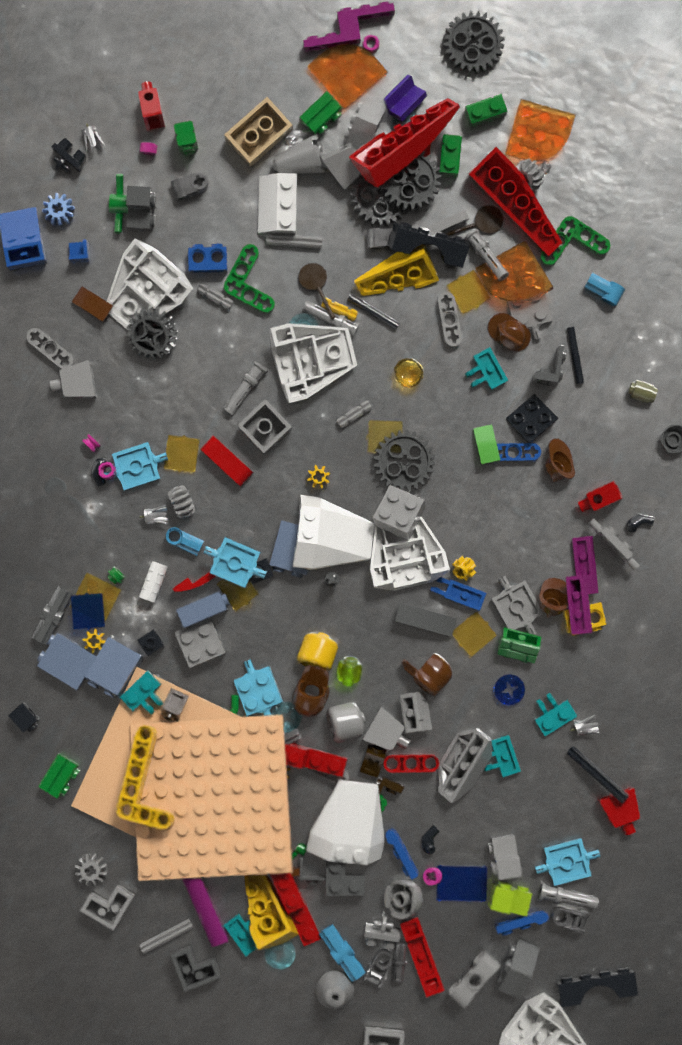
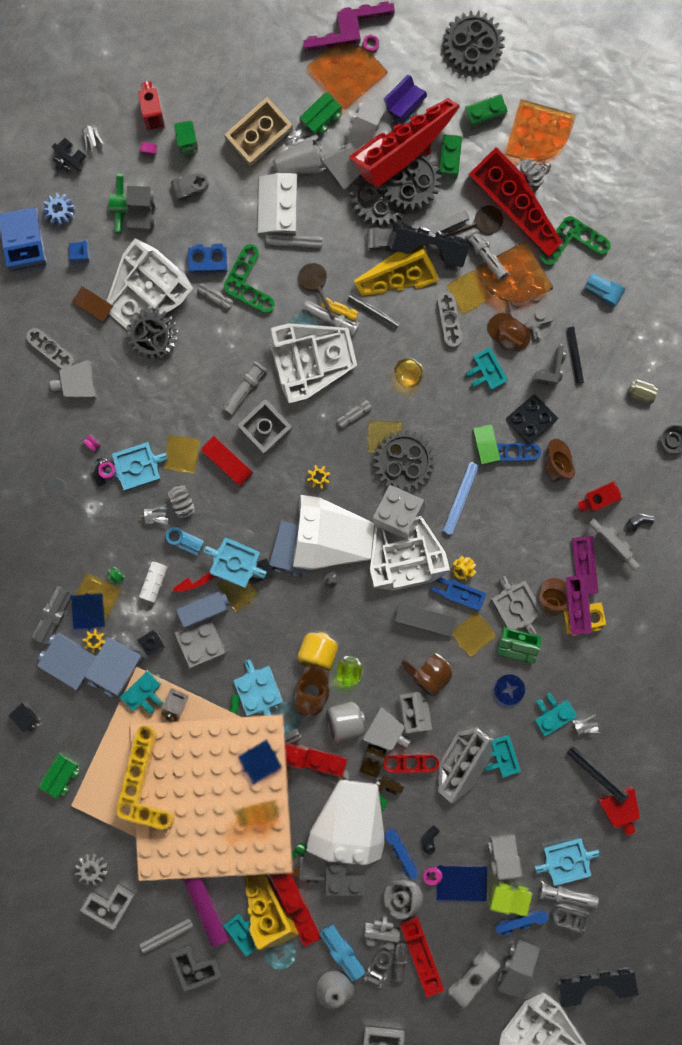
none -> clear yellow piece [236,799,281,827]
none -> clear blue piece [237,739,283,784]
none -> light blue axle [443,462,479,535]

